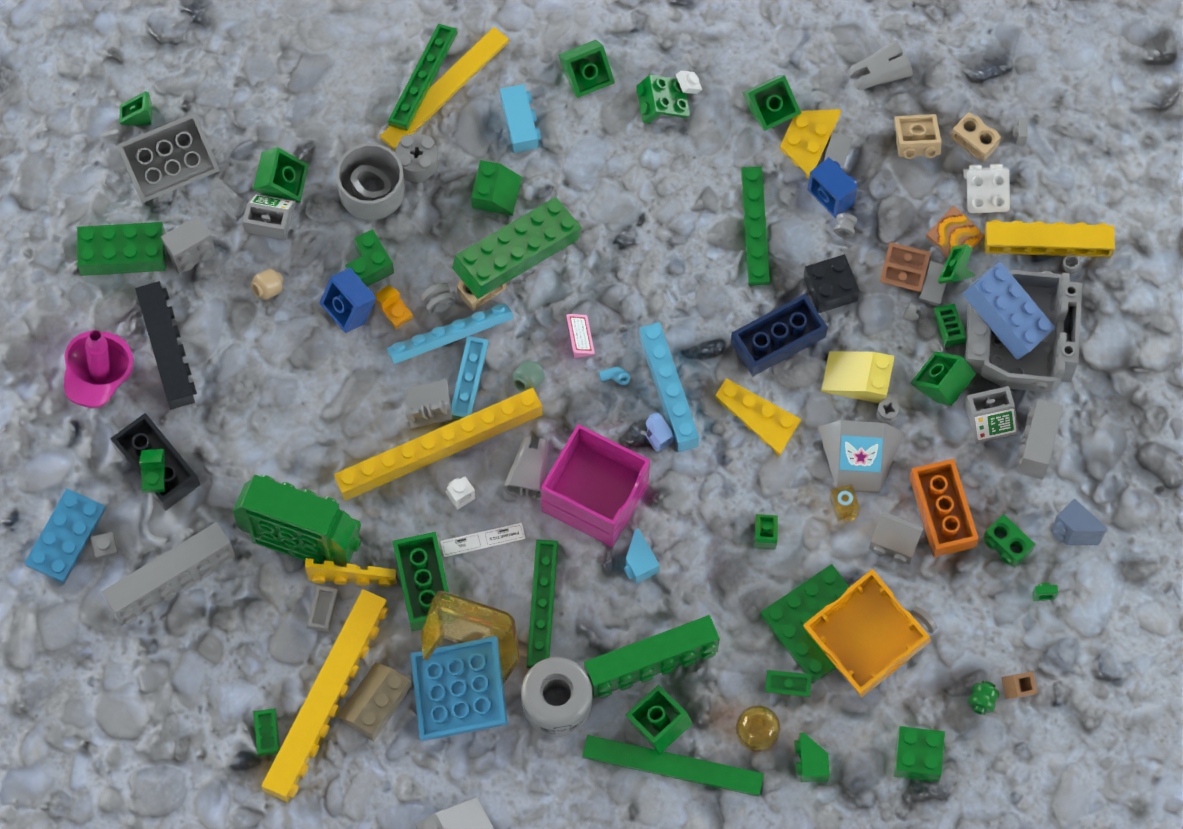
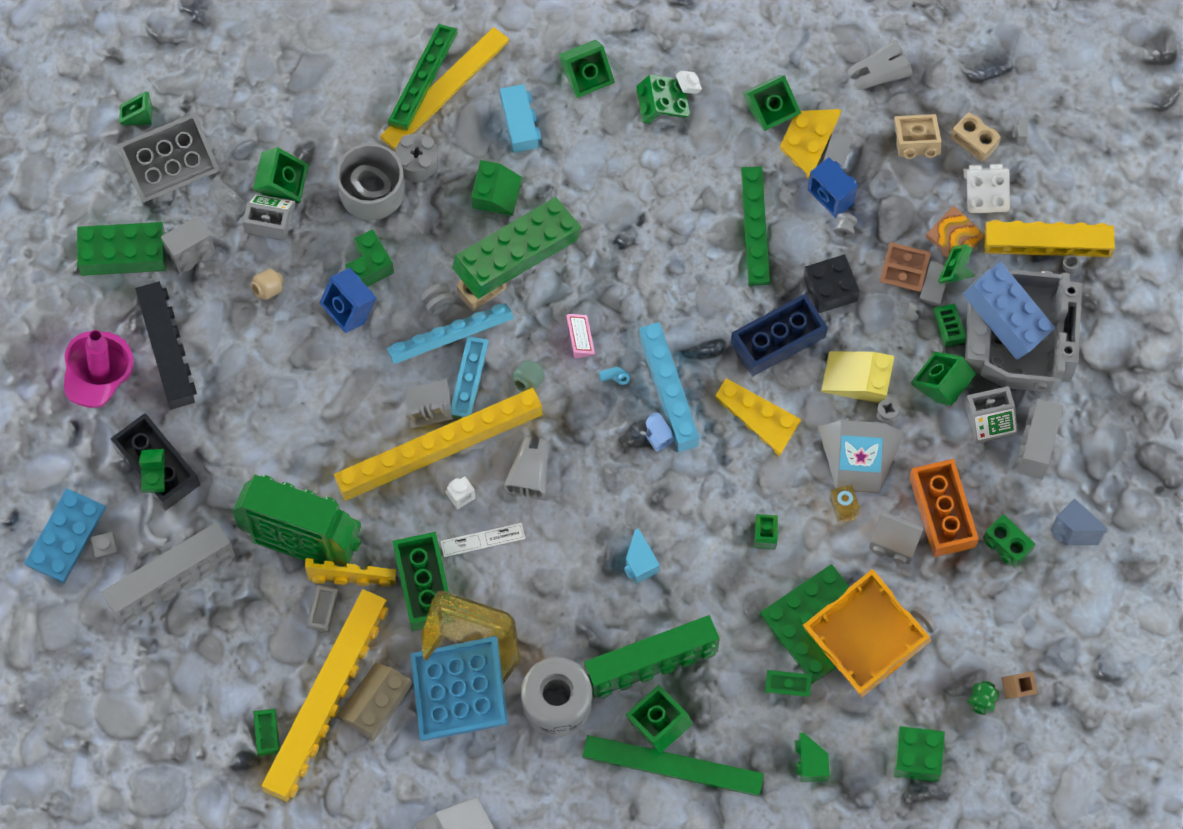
light orange slope [374,285,413,329] -> none
green tile [526,539,558,668] -> none
dark pink piece [541,424,650,547] -> none
clear yellow cylinder [735,705,781,752] -> none
green plate [1032,582,1058,601] -> none

